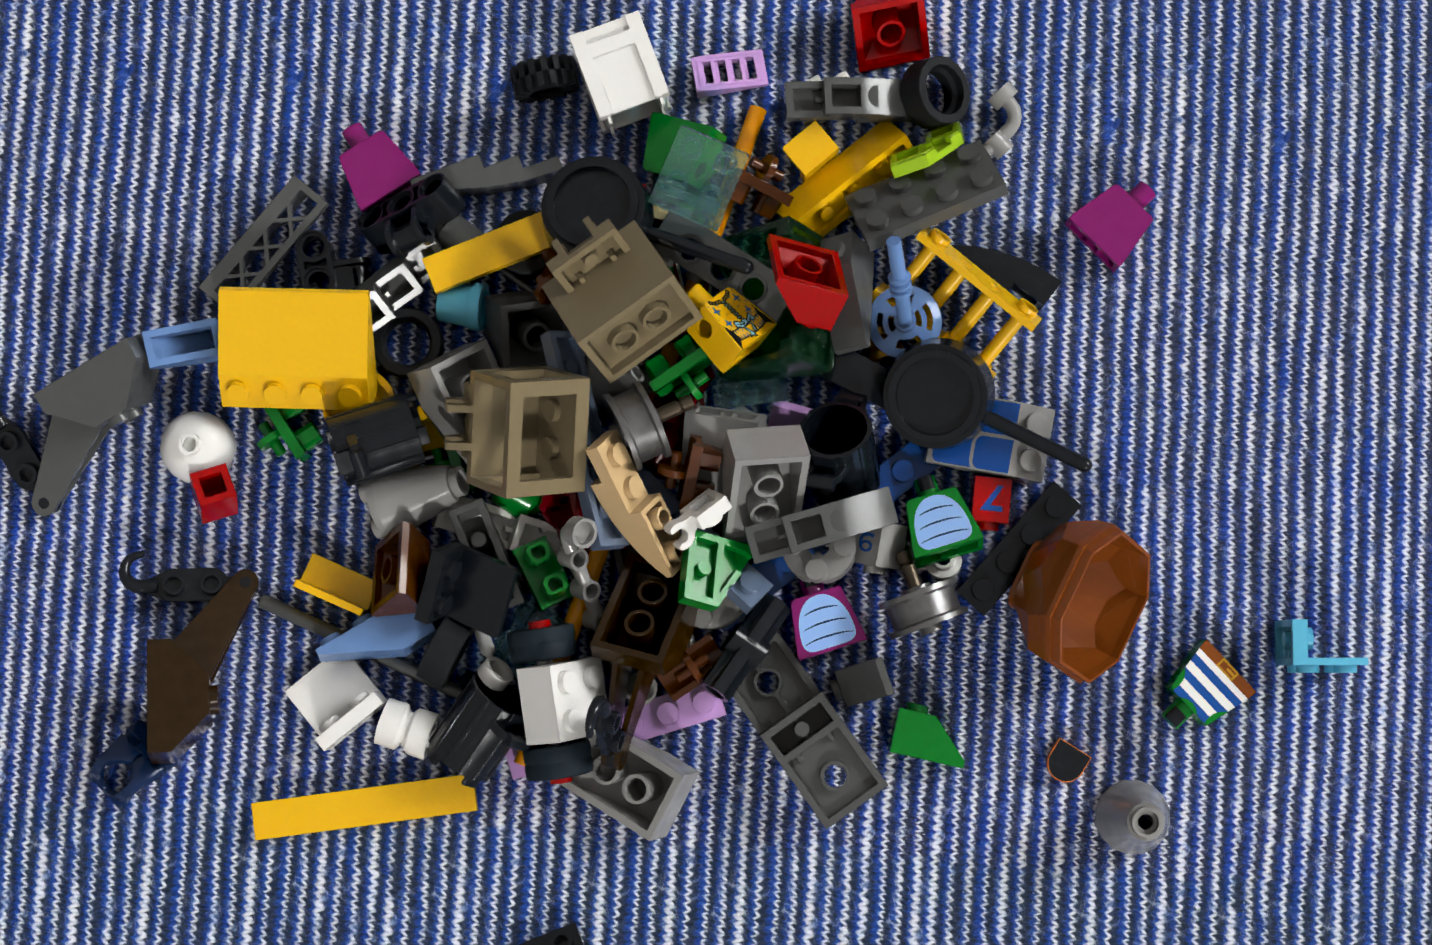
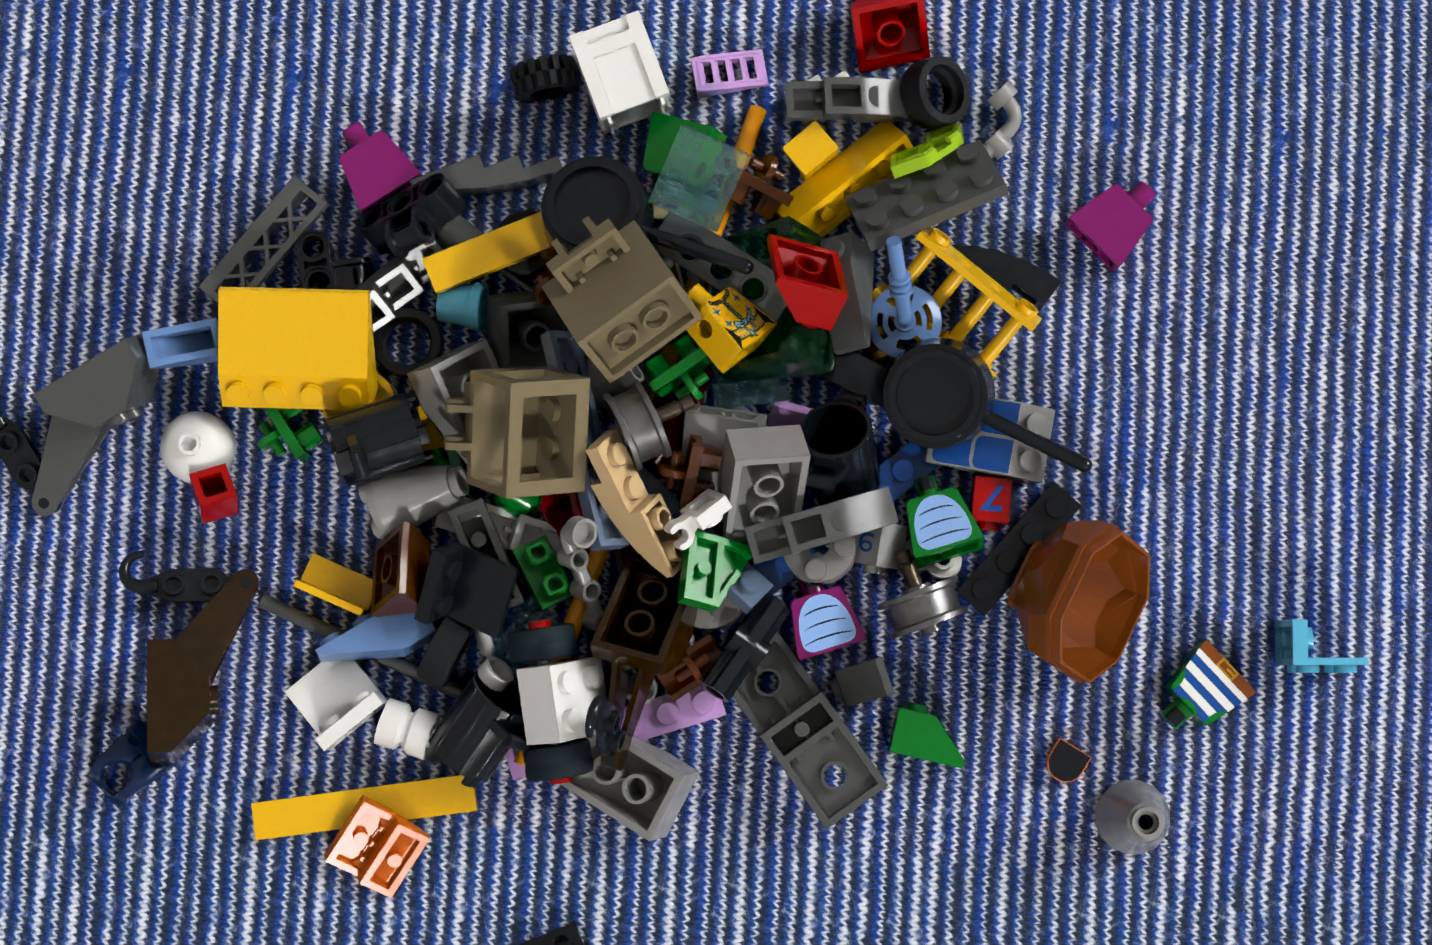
none -> orange slope [324,795,430,898]

